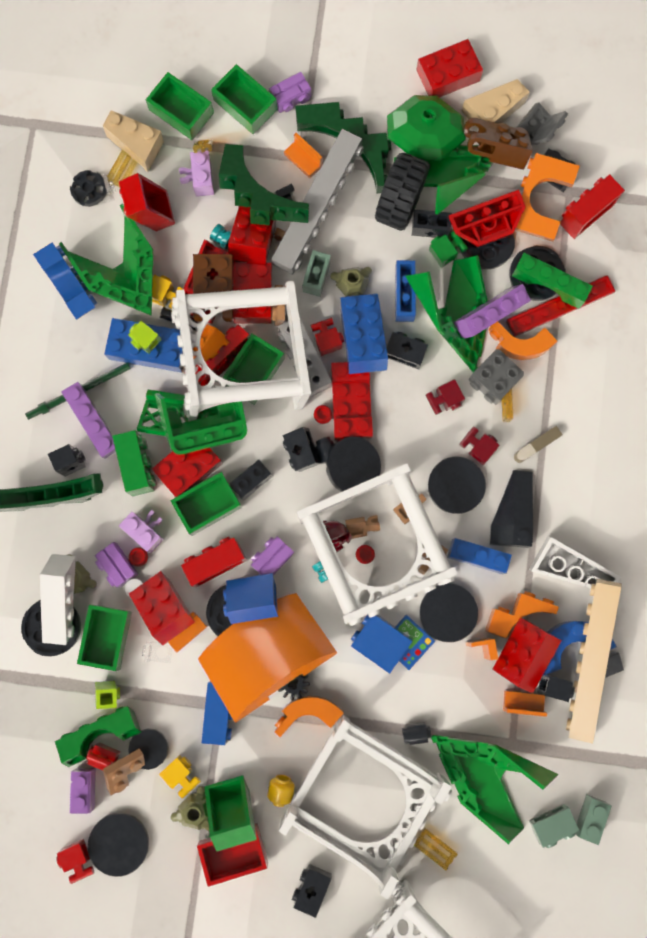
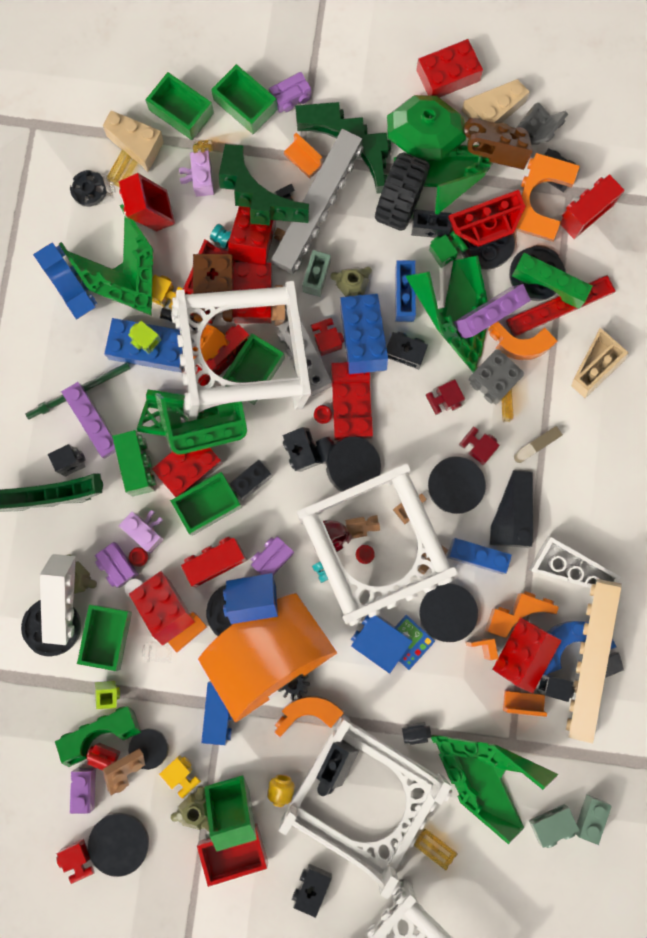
none -> black brick [316,740,359,796]
none -> tan wedge [571,328,629,398]

